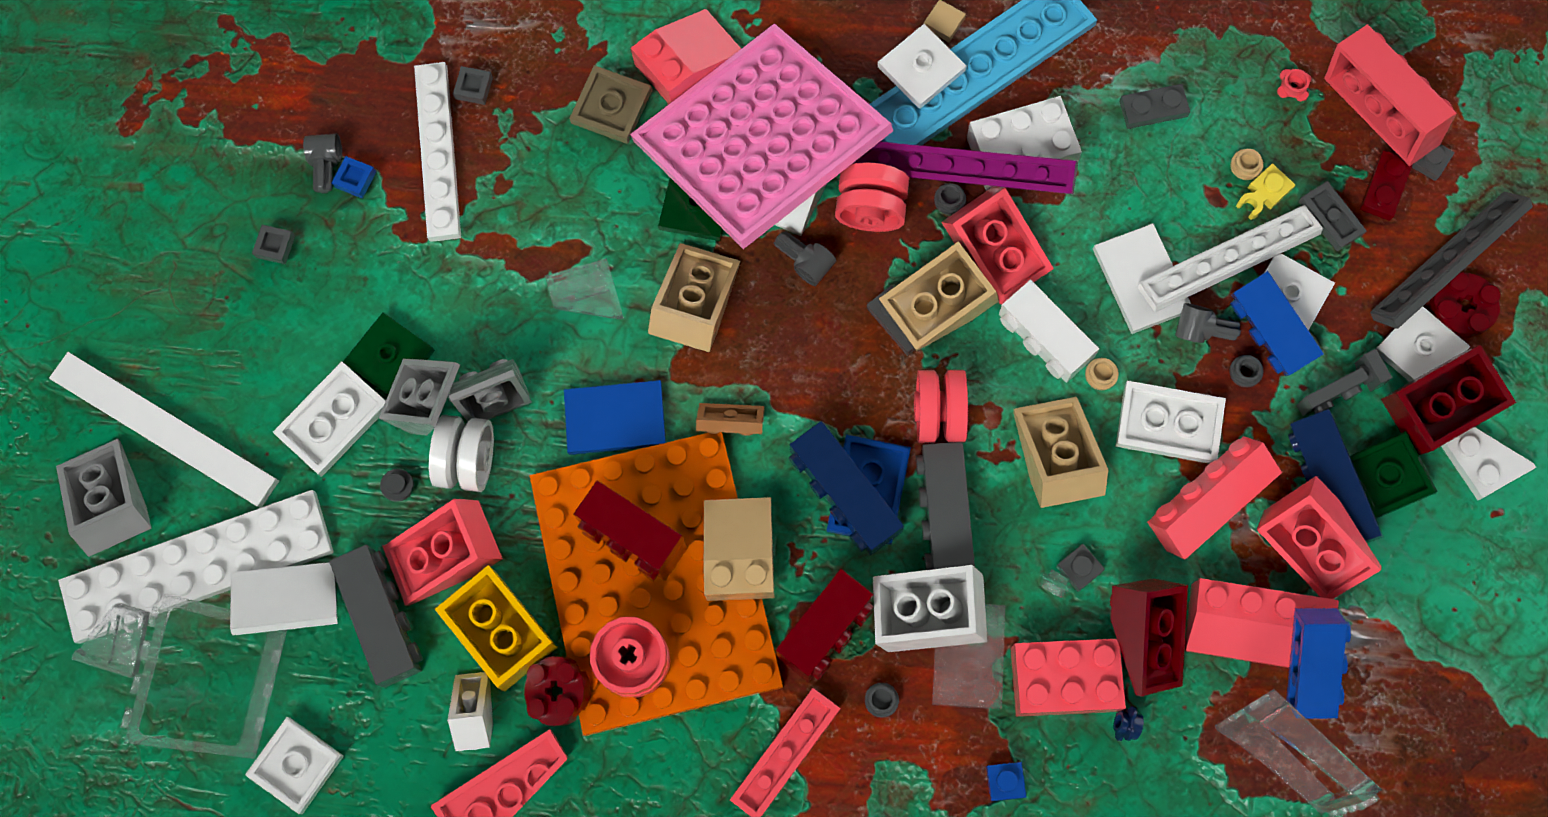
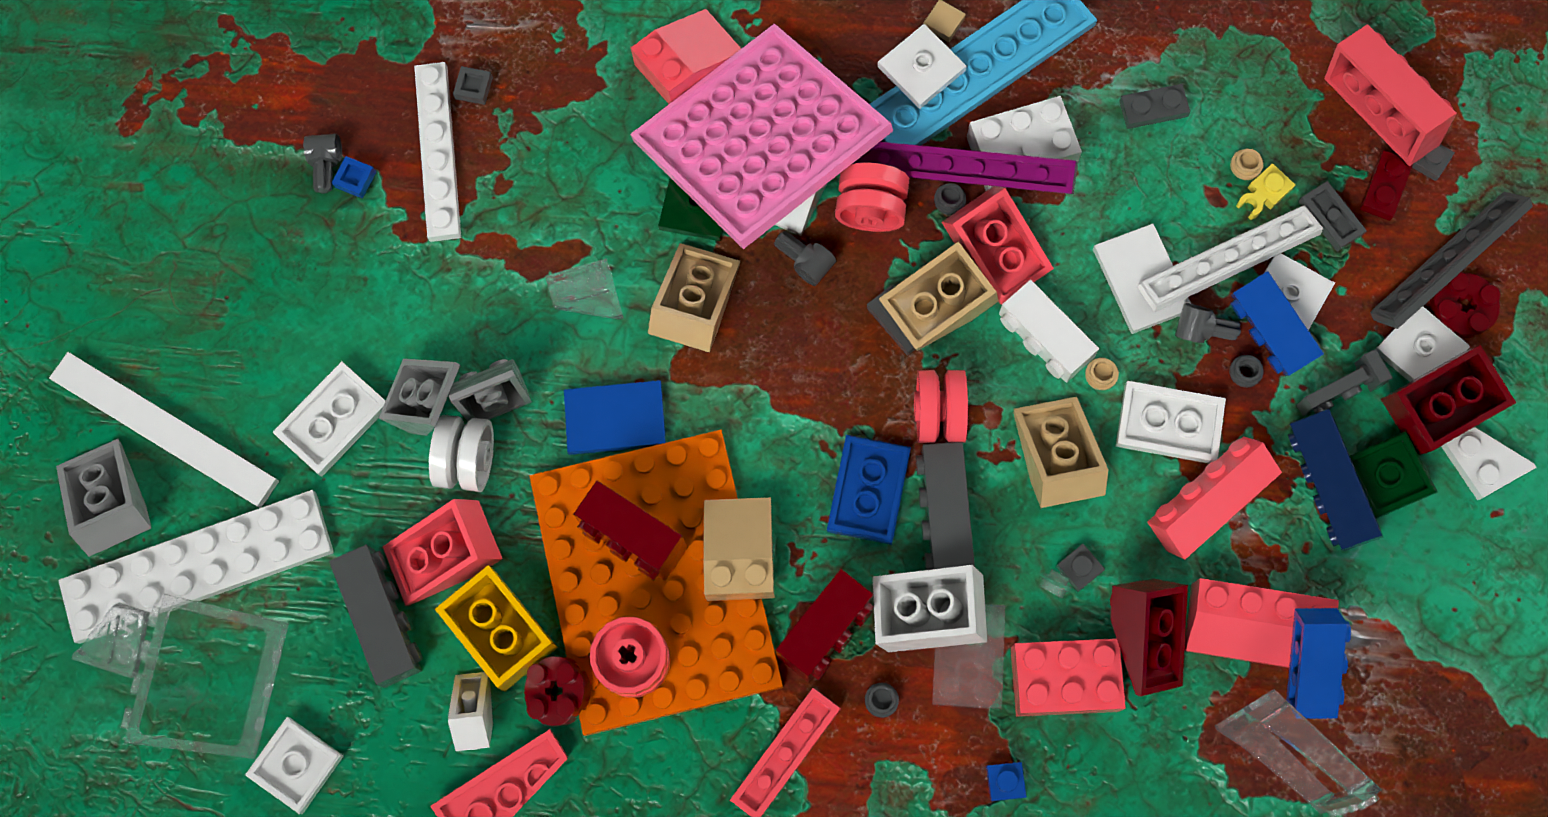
white tile [230,562,338,636] -> none
dark grey plate [252,225,295,265] -> none
dark green plate [343,312,435,396] -> none
dark grey plate [380,469,414,502] -> none
dark tan plate [569,65,652,144] -> none
medium nougat plate [696,403,764,436] -> none
dark blue brick [789,421,904,556] -> none
dark blue plate [1113,706,1144,741] -> none
coral slope [1257,476,1382,599] -> none
coral plate [1277,69,1311,102] -> none

